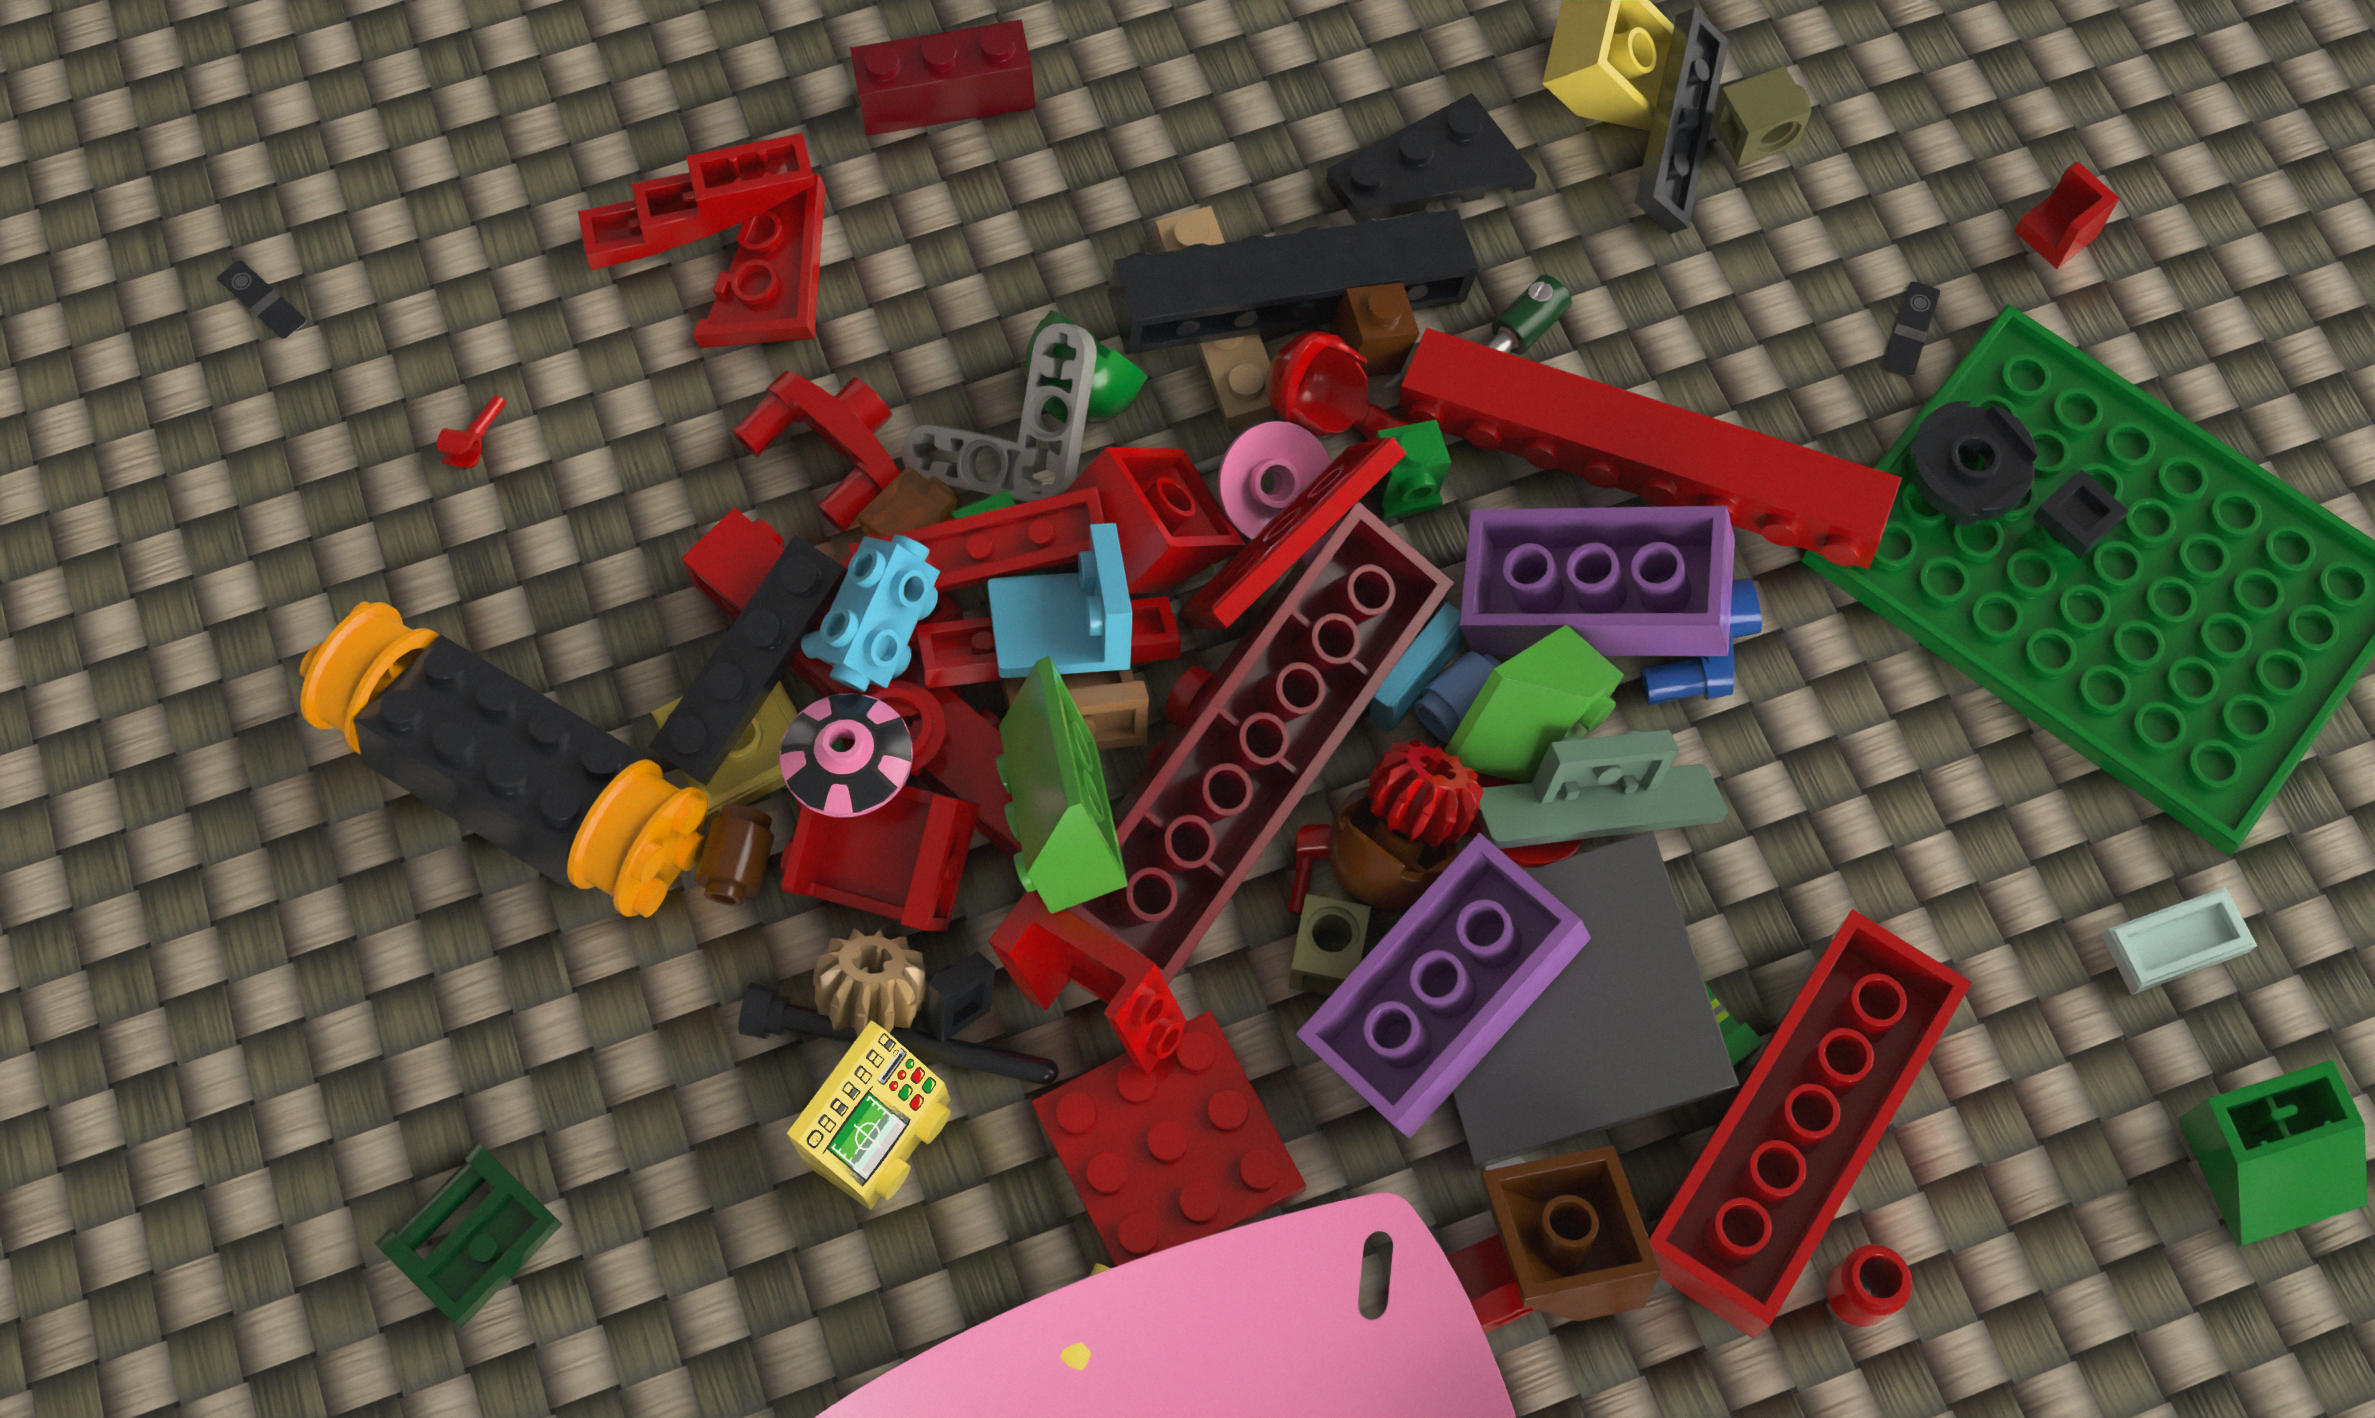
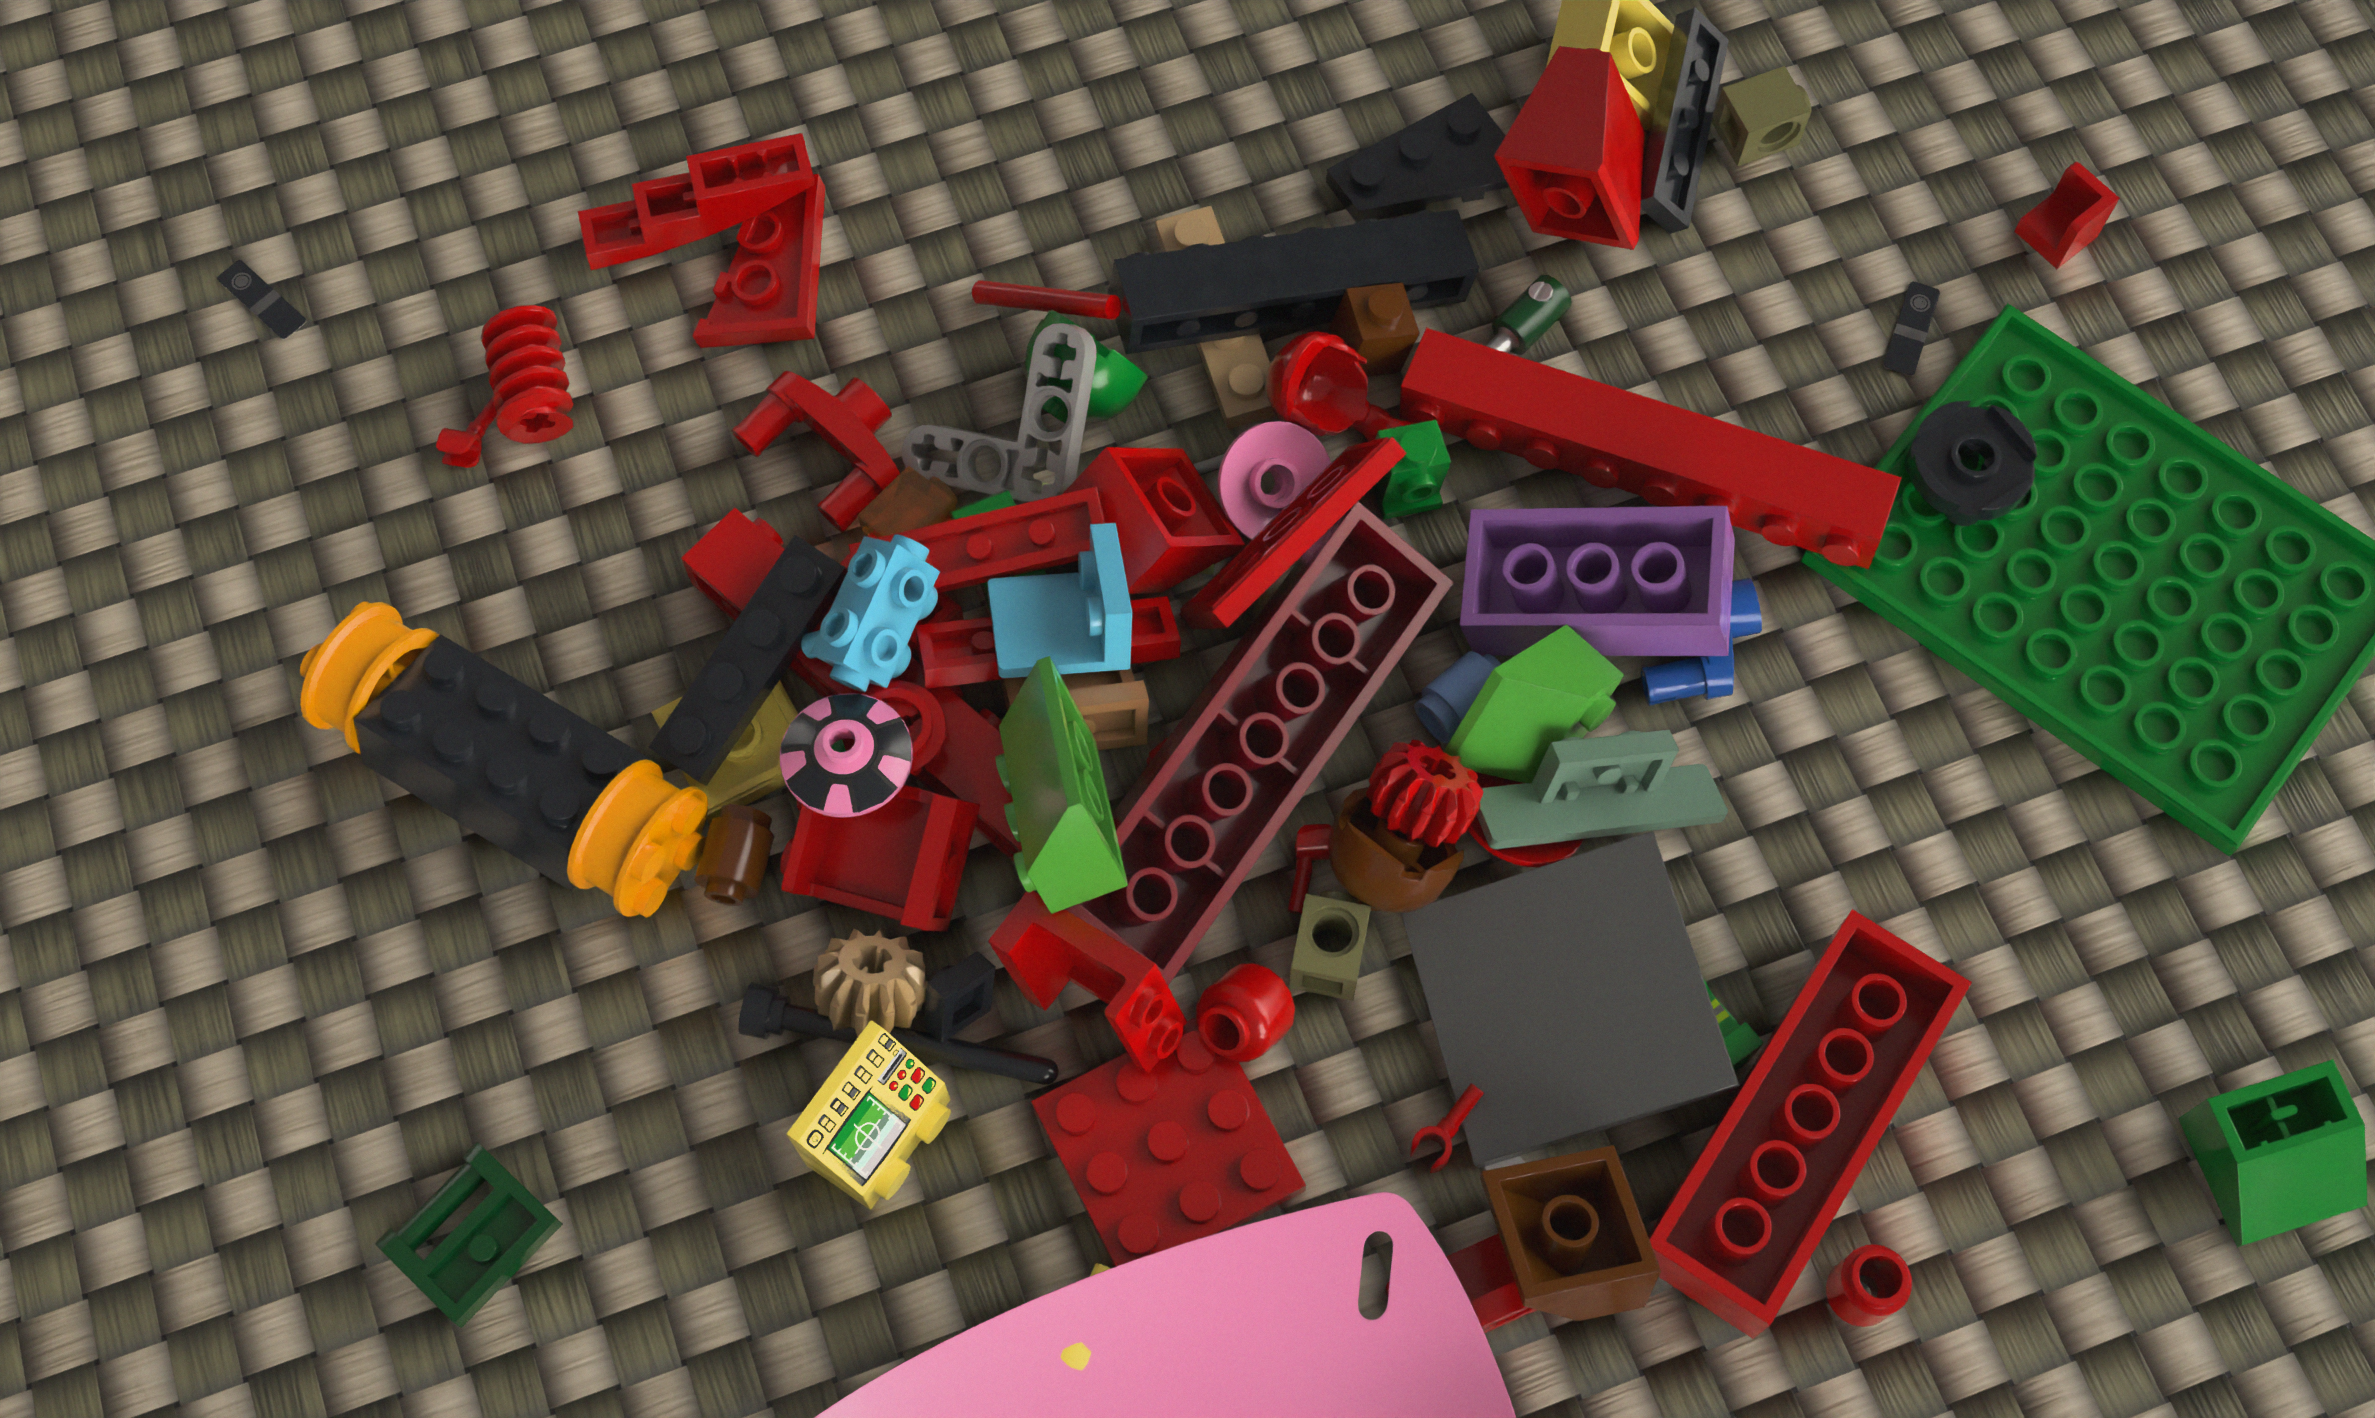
dark red brick [850,19,1036,136] -> none
red tile [1165,665,1215,726] -> none
medium lavender brick [1296,833,1591,1139] -> none
medium azure tile [1370,602,1464,733] -> none
black plate [2033,470,2129,559] -> none
light aqua tile [2101,887,2257,995] -> none
none -> red piece [481,305,574,444]
none -> red bar [972,280,1121,320]
none -> red head [1195,963,1295,1062]
none -> red hand [1410,1083,1484,1173]
none -> red slope [1494,46,1645,250]

